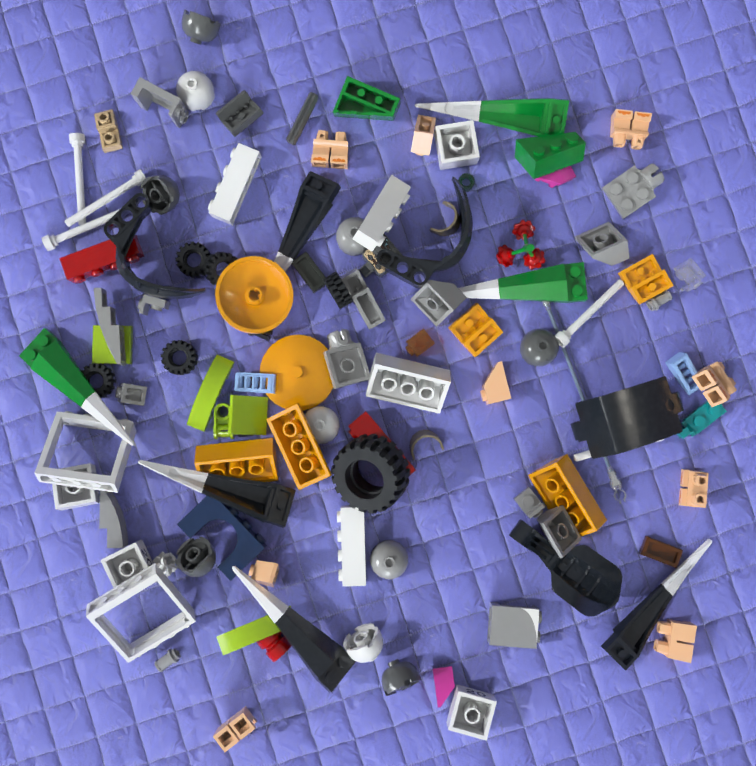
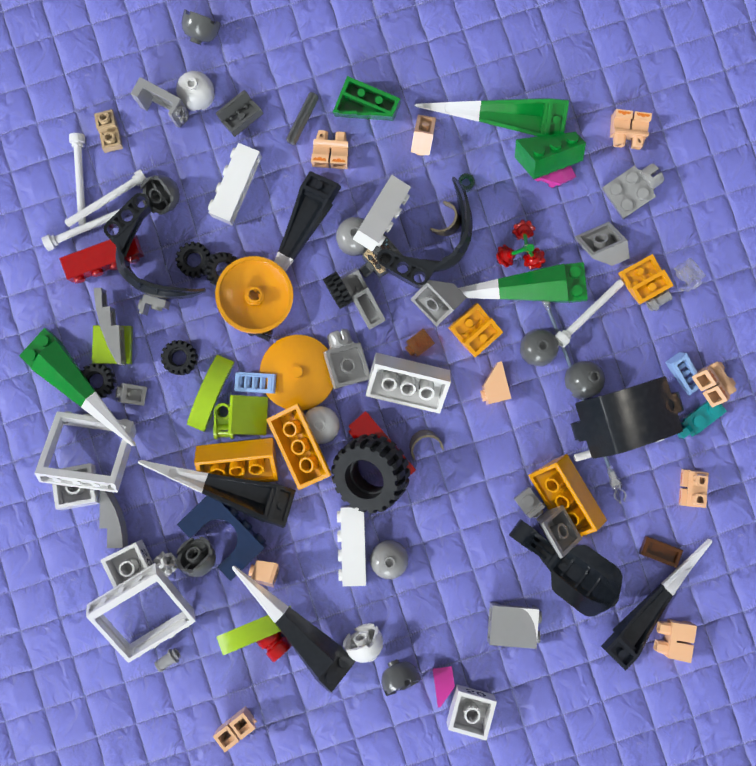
pearl dark grey tile [292,252,325,293] -> none
white brick [434,120,480,170] -> none
none -> dark grey cylinder [564,361,605,400]

